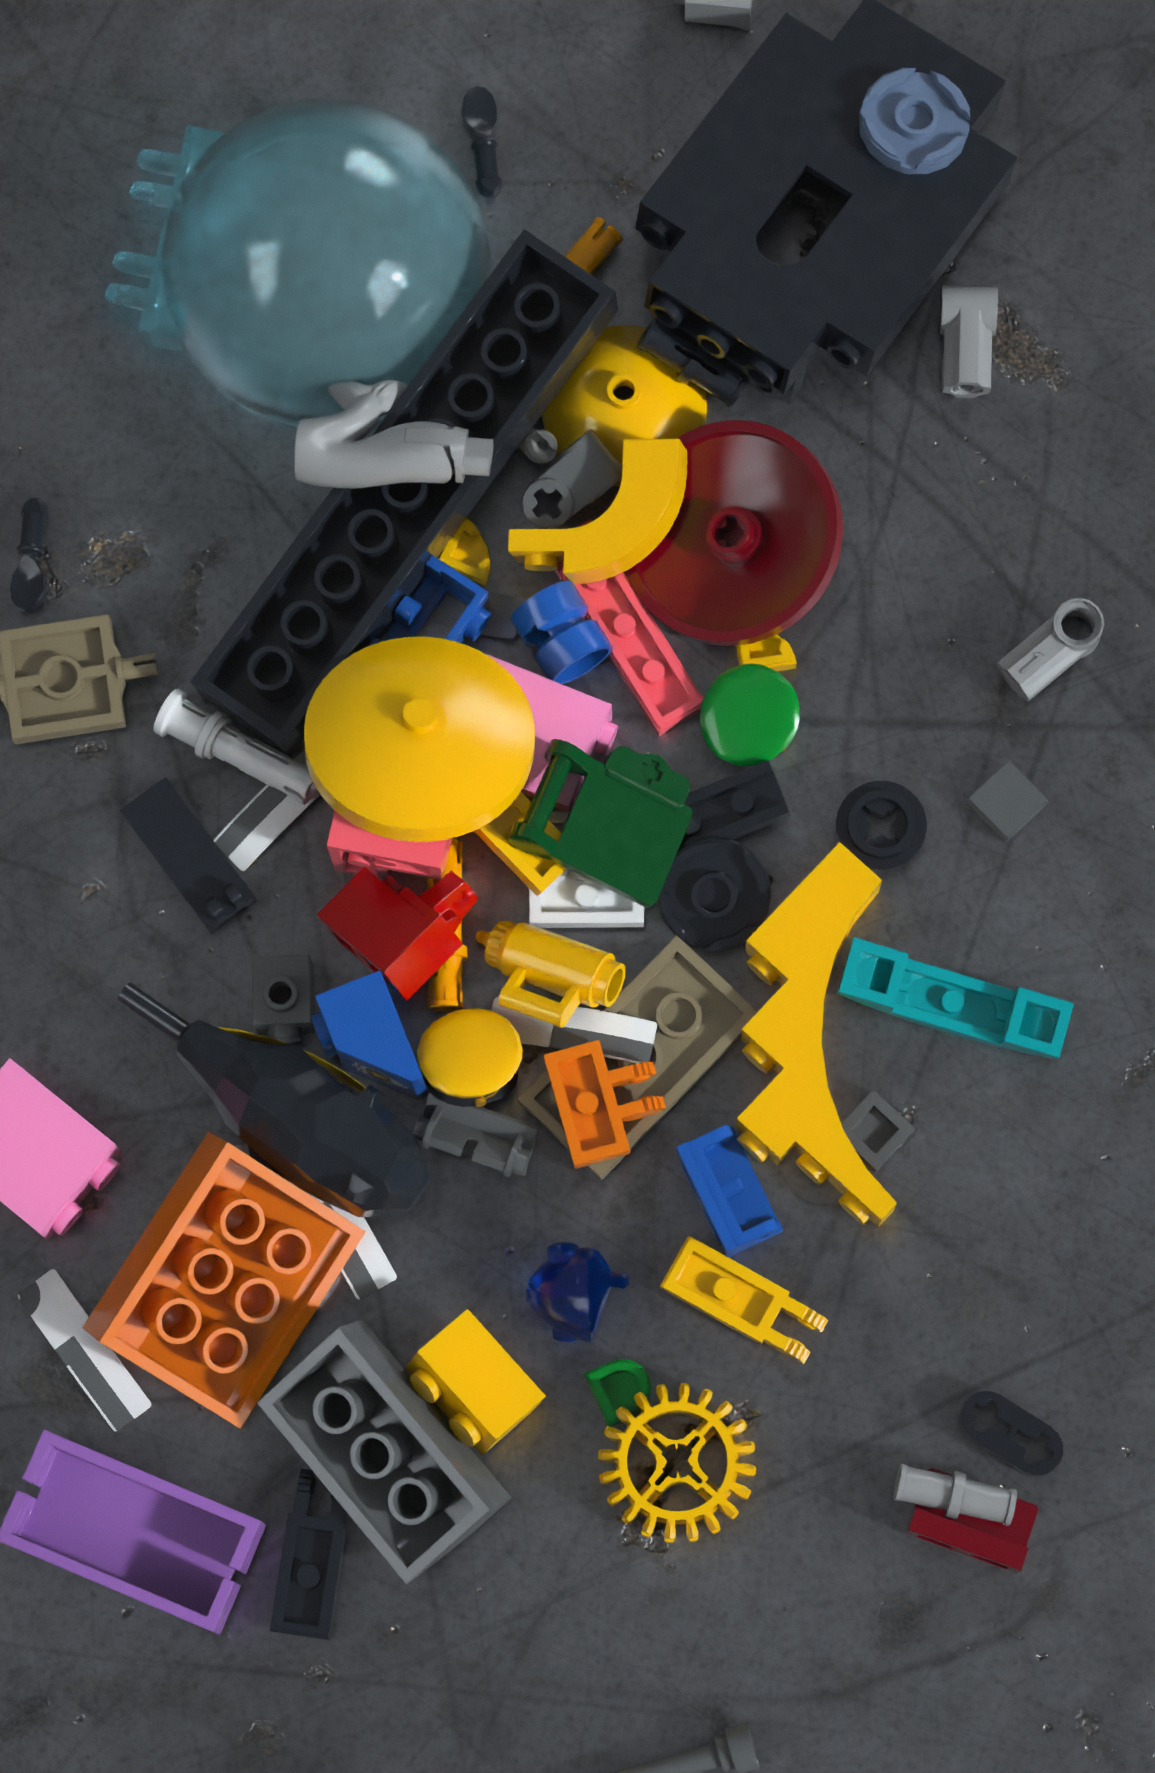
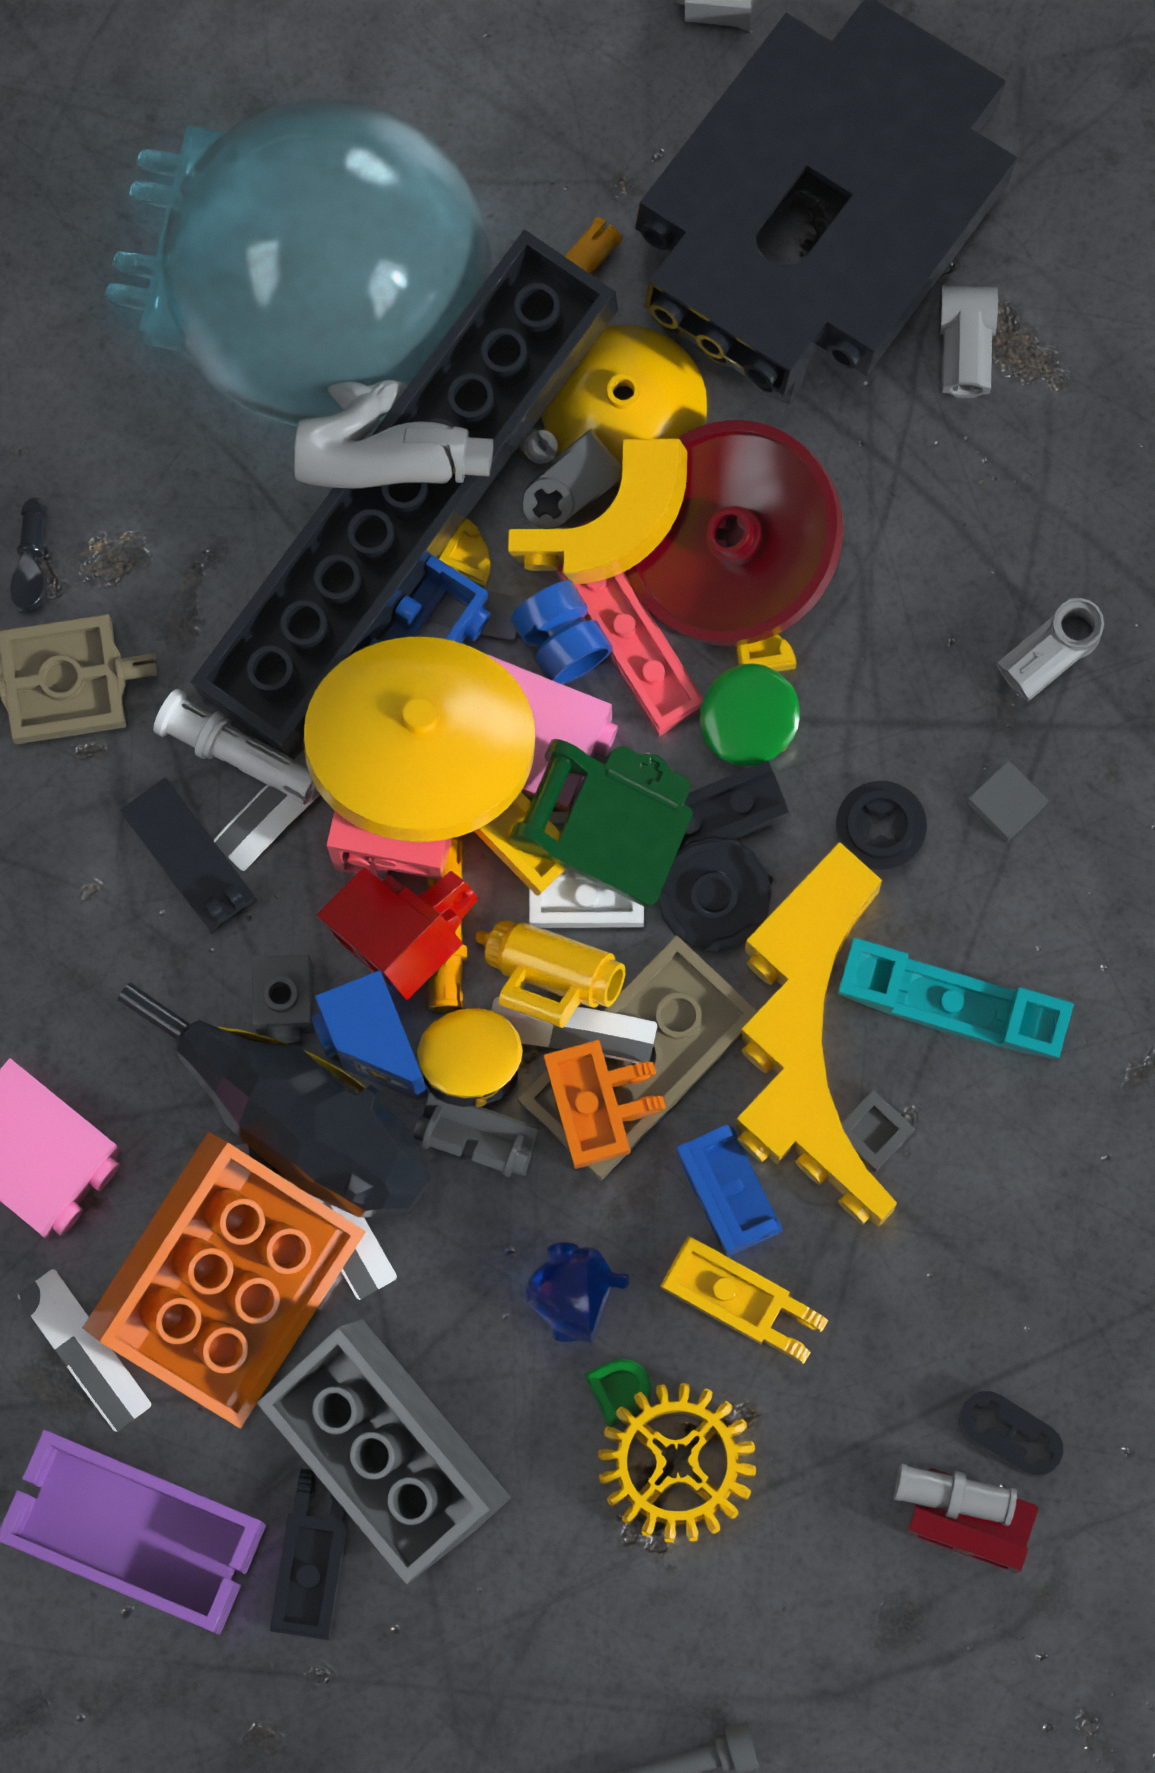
yellow brick [405,1309,546,1456] -> none
black piece [461,86,502,199] -> none
black pin [636,318,749,408] -> none
sand blue tile [859,68,971,174] -> none

